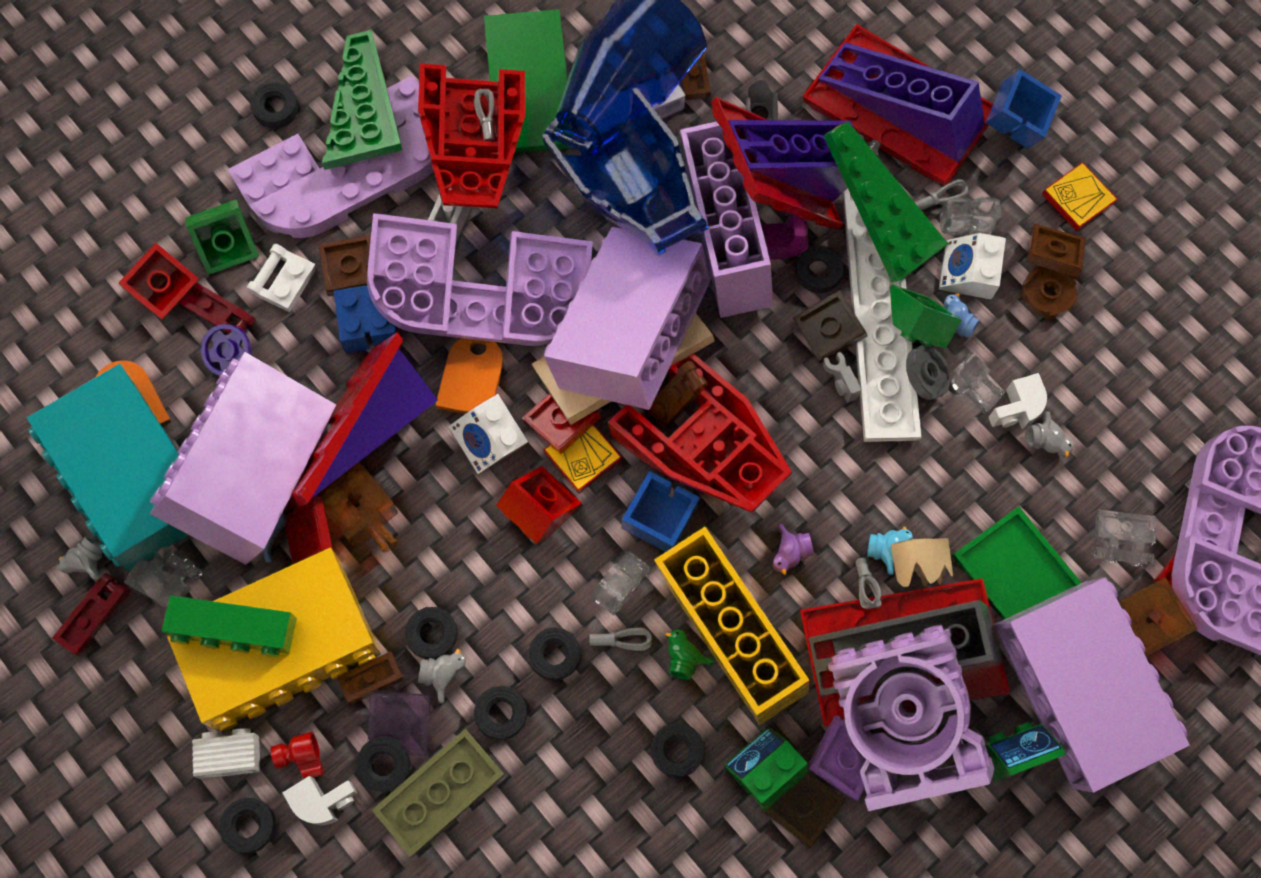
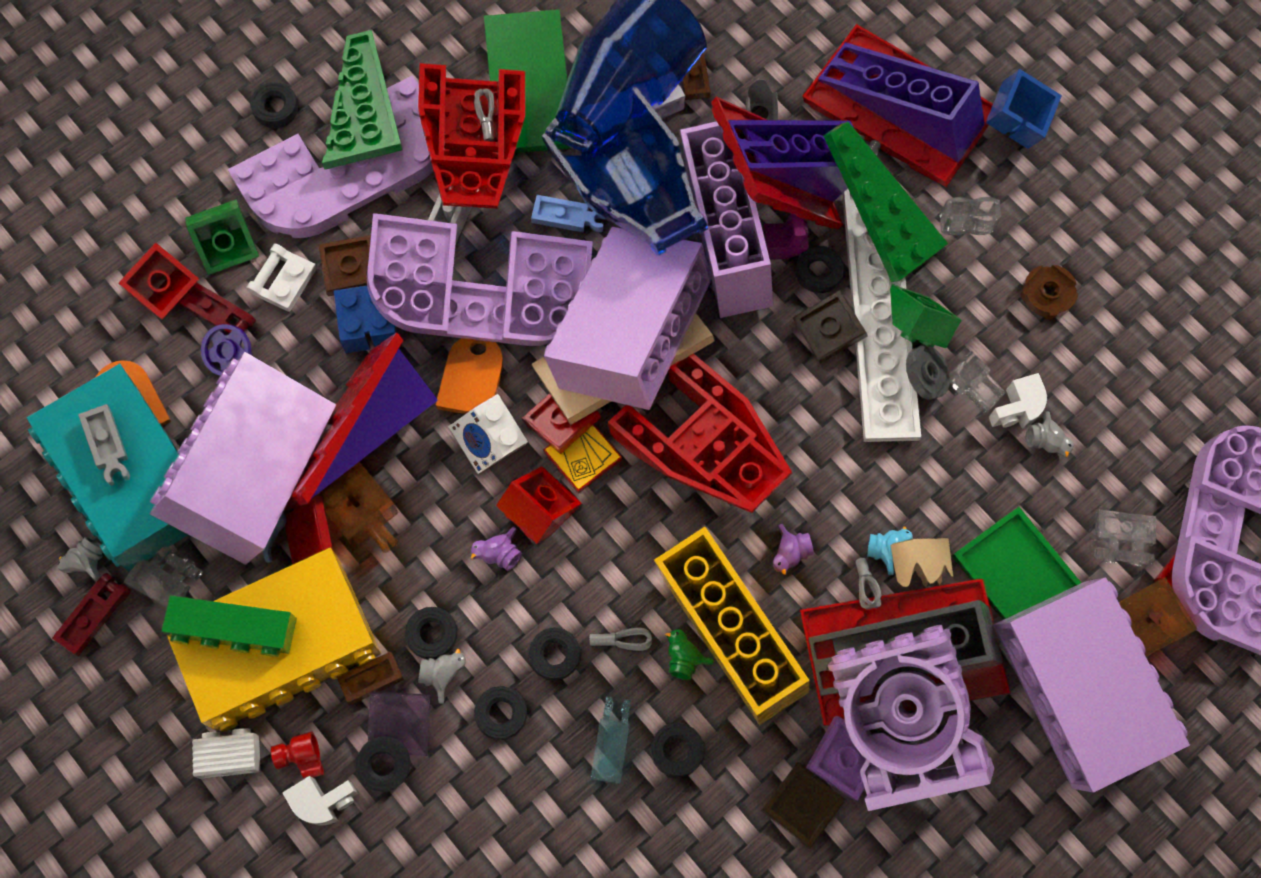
black tyre [219,798,276,854] -> none
olive plate [372,728,505,858] -> none
clear brick [591,551,651,616] -> none
blue piece [621,471,700,552] -> none
reddish brown plate [648,361,708,430] -> none
green slope [724,727,809,812] -> none
light grey plate [823,352,861,403] -> none
light grey piece [915,179,968,210] -> none
white slope [939,233,1006,299] -> none
medium blue animal [944,293,980,339] -> none
slope [985,722,1066,782] -> none
reddish brown plate [1026,224,1086,278] -> none
yellow tile [1042,162,1118,232] -> none
none -> light grey plate [78,404,130,486]
none -> medium lavender animal [471,527,522,571]
none -> light blue plate [531,195,606,232]
none -> clear light blue hinge [591,697,631,784]

